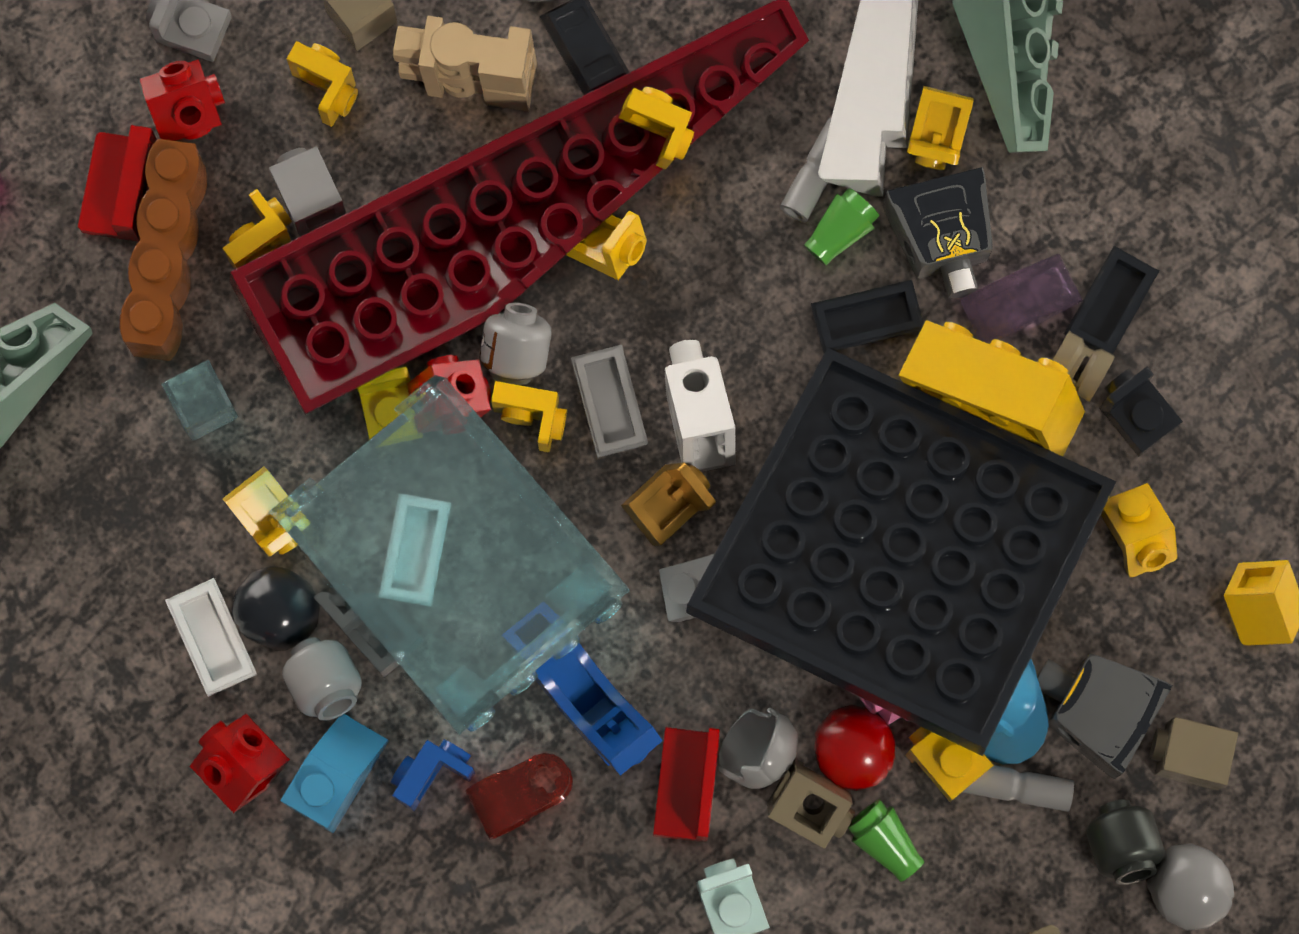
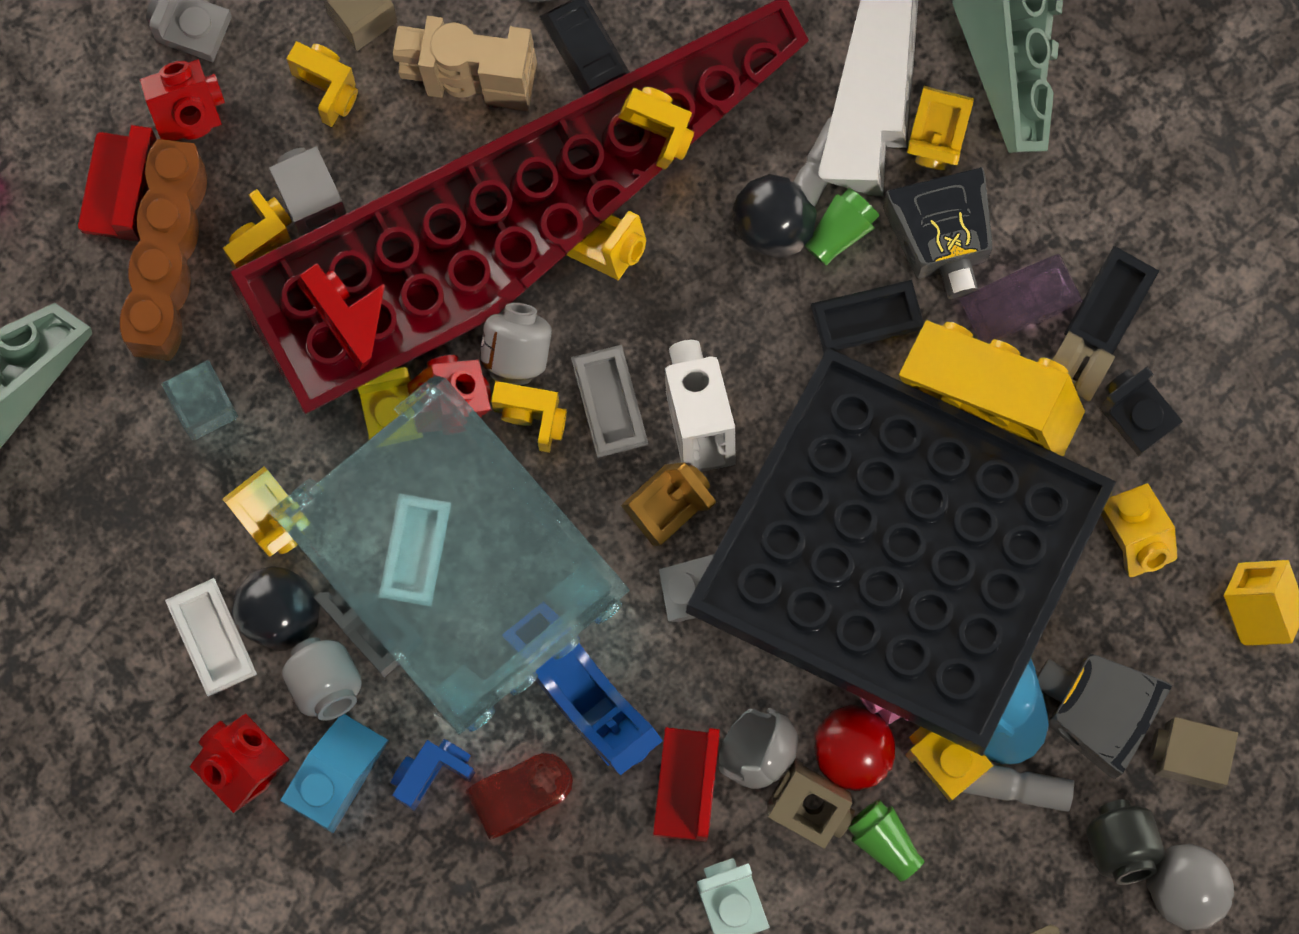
none -> red slope [297,263,385,371]
none -> black hair [732,174,817,259]

